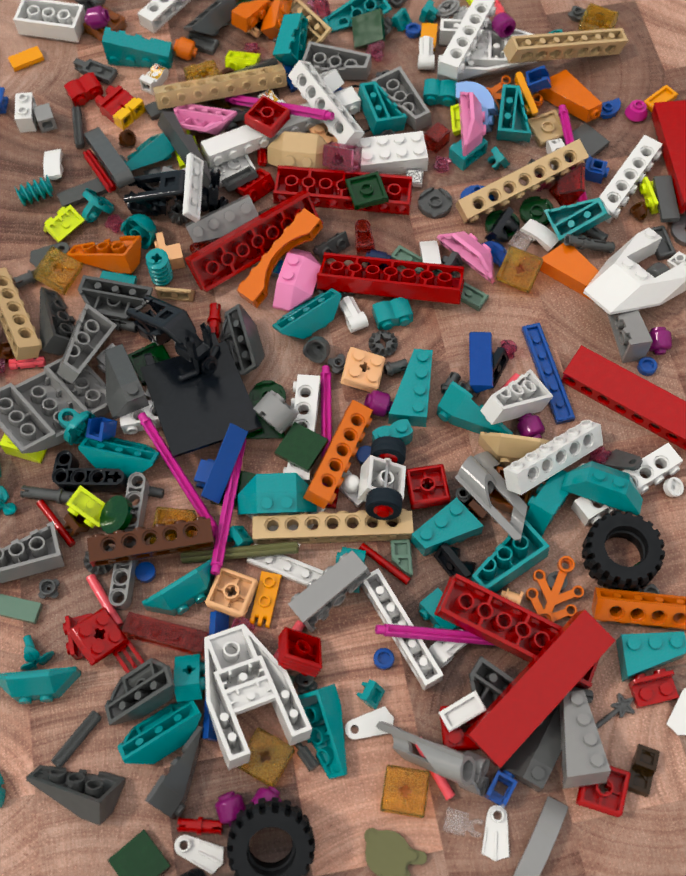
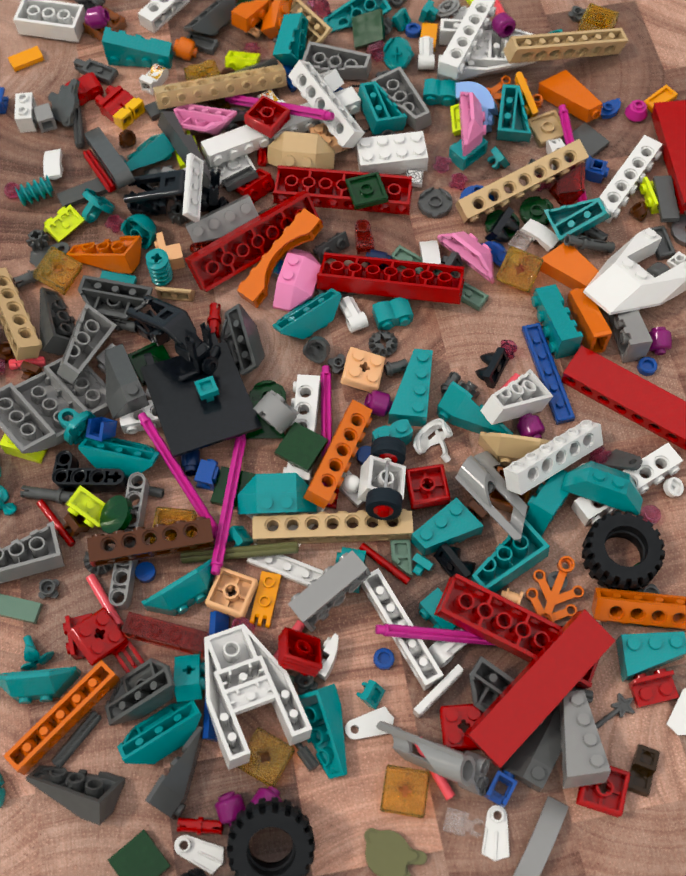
blue slope [201,423,248,504] -> none
clear pink brick [323,142,362,173] -> none
clear red brick [424,122,450,153] -> none
white tile [438,690,487,732] -> none
dark grey pin [455,487,471,506] -> none
blue slope [469,332,493,394] -> none
blue window [525,65,552,93] -> none
none -> orange brick [3,660,120,775]
none -> clear pink plate [4,182,20,199]
none -> reddish brown tile [20,361,43,380]
none -> dark grey gear [26,230,50,251]
none -> dark grey tile [48,78,80,128]
none -> dark blue brick [181,450,200,476]
none -> teal tile [194,376,219,402]
none -> white slope [318,633,339,682]
none -> teal tile [383,37,414,70]
none -> teal tile [412,553,436,576]
none -> white helmet [413,418,453,463]
none -> white tile [413,664,463,718]
none -> clear pink plate [449,173,468,190]
none -> teal wedge [531,284,583,359]
none -> orange slope [567,288,612,353]
none -> clear pink plate [640,505,661,524]

